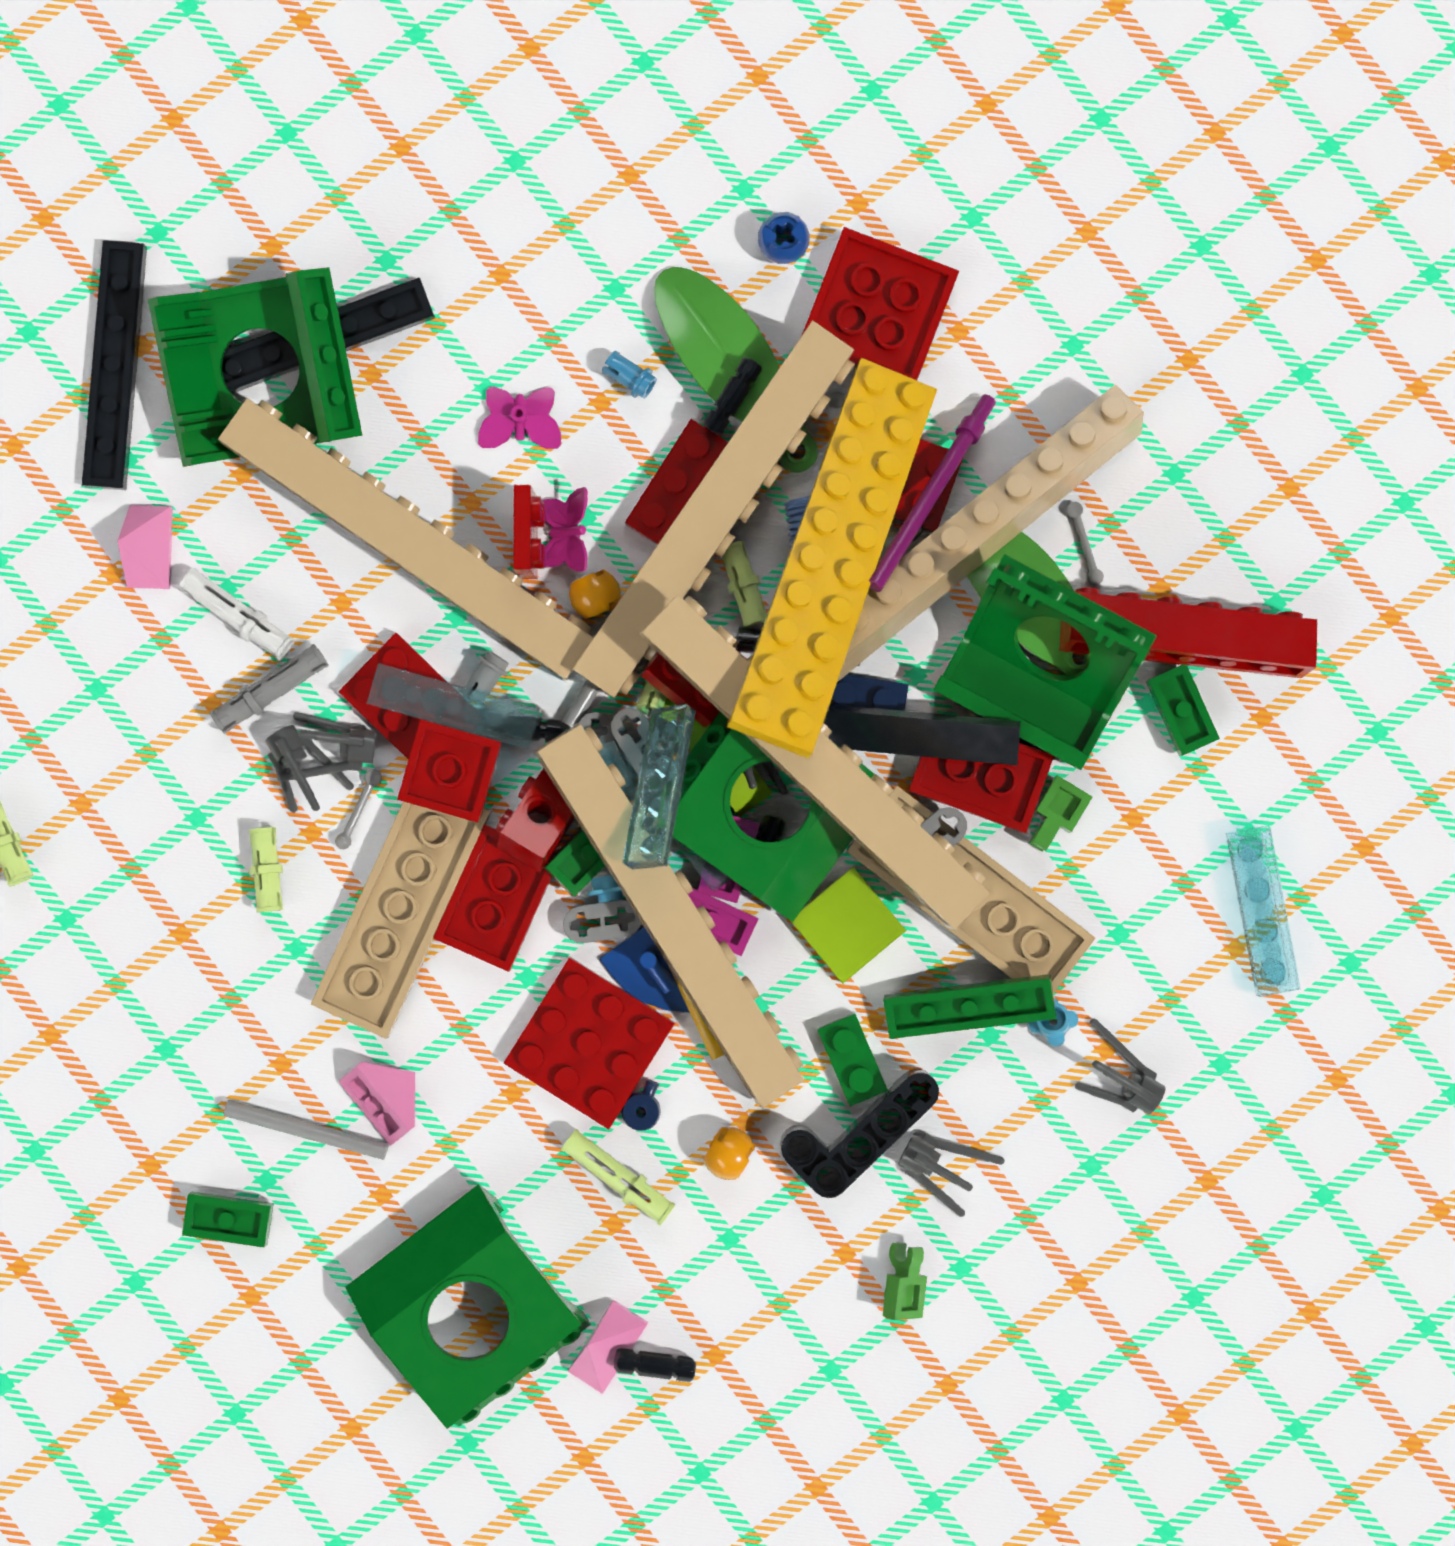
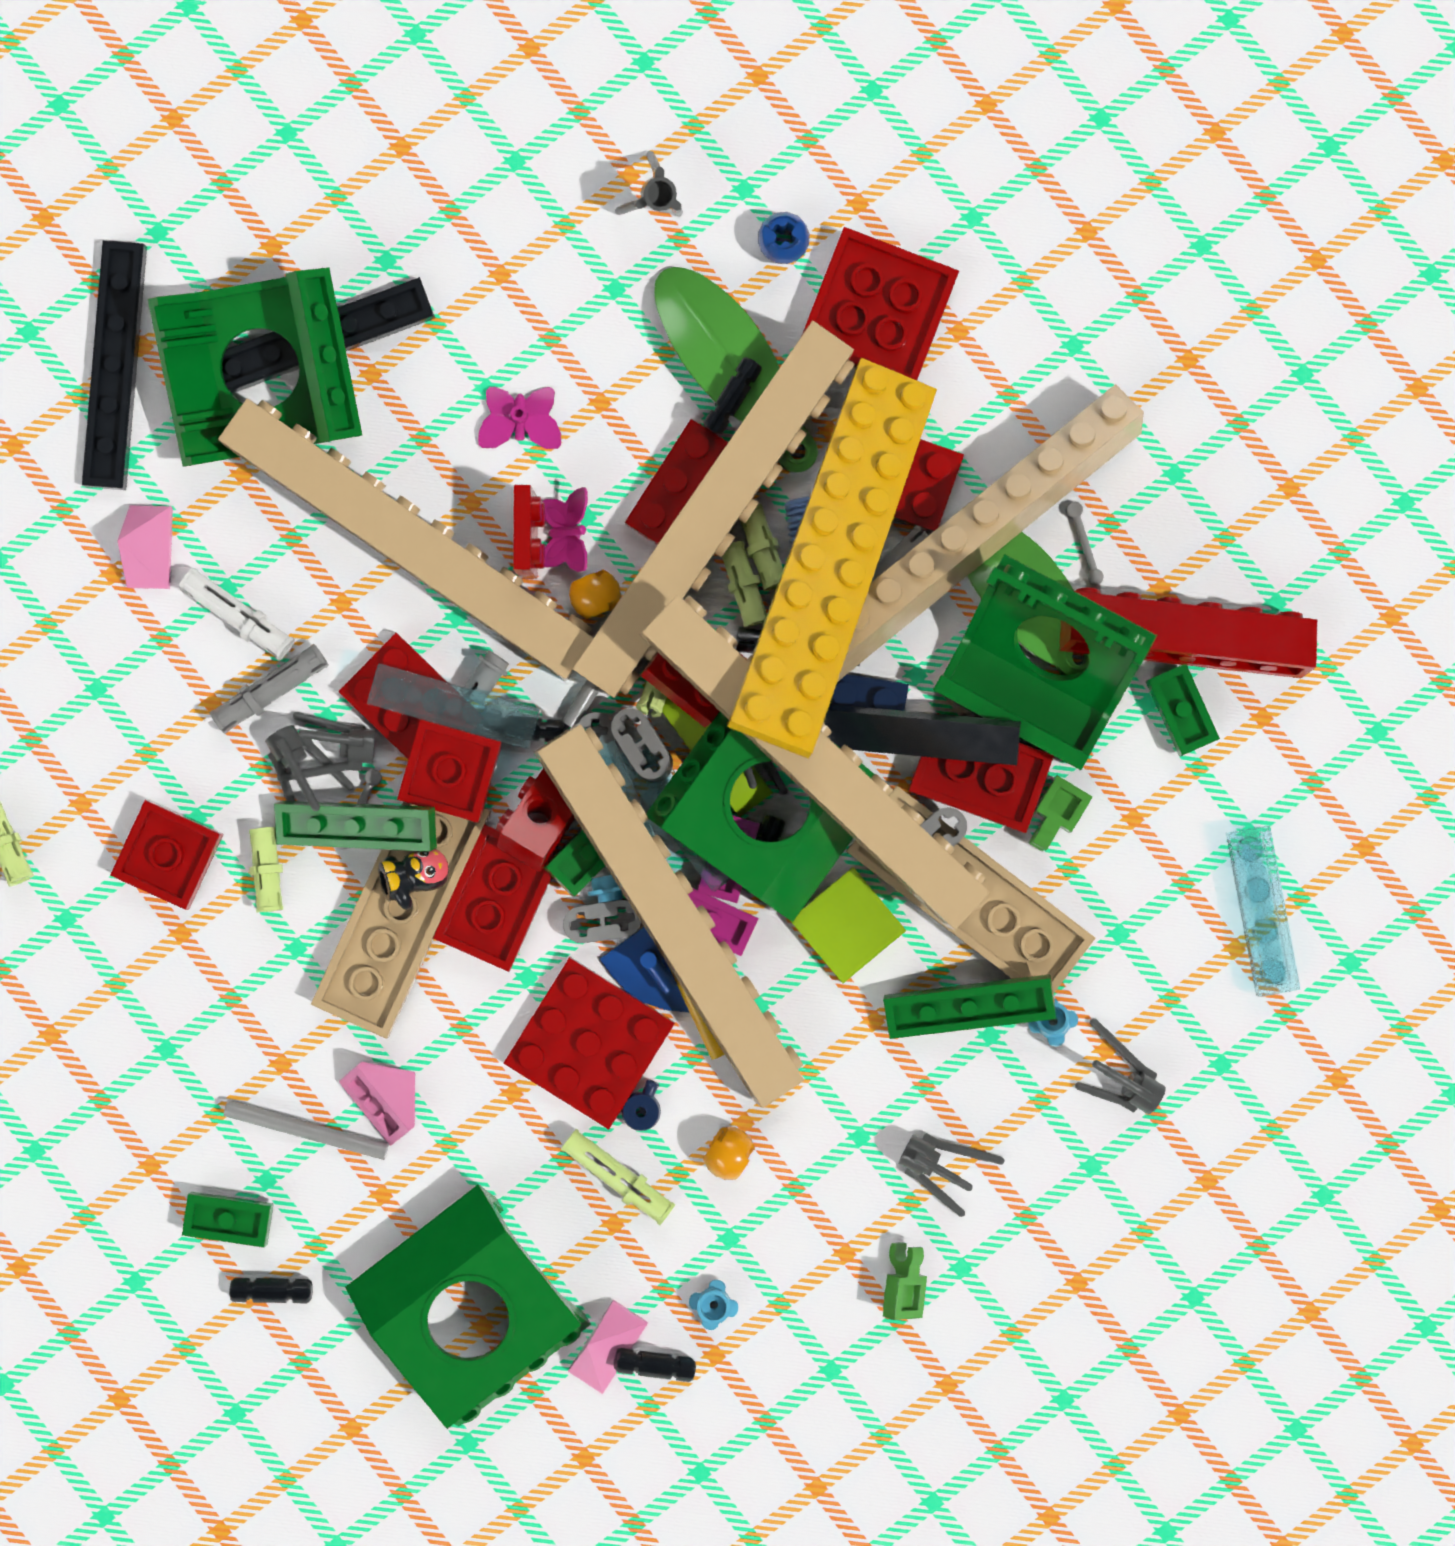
dark azure pin [602,351,657,399] -> none
clear light blue plate [622,704,696,869] -> none
black beam [780,1069,939,1198] -> none
green plate [817,1012,888,1107] -> none
magenta bar [869,394,996,592] -> none
none -> red plate [110,800,224,910]
none -> black axle [229,1278,313,1304]
none -> green plate [274,801,437,852]
none -> animal [378,849,449,910]
none -> dark grey plant [615,151,683,216]
none -> medium azure plate [689,1280,738,1330]
none -> yellowish green pin [740,504,784,591]

